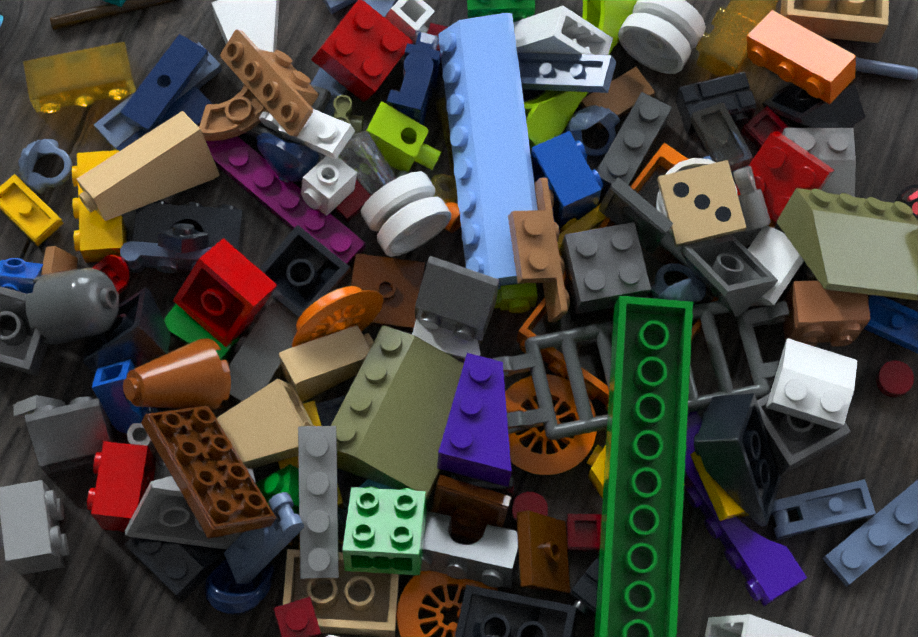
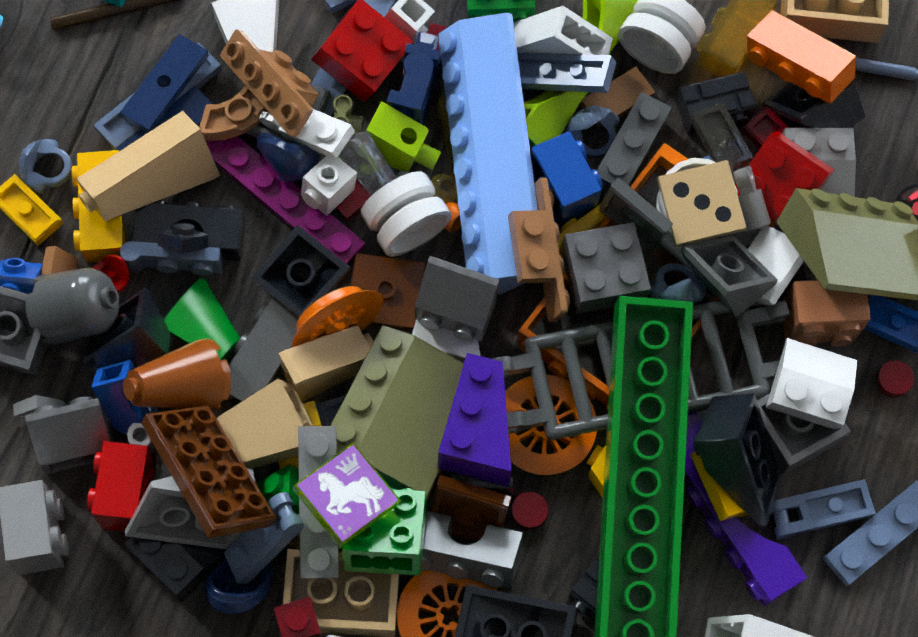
clear yellow brick [23,42,136,113] -> none
red brick [173,238,277,347] -> none
lime plate [494,283,538,313] -> none
reddish brown plate [517,510,570,595] -> none
dark red tile [566,514,602,552] -> none
none -> tile [293,443,401,548]

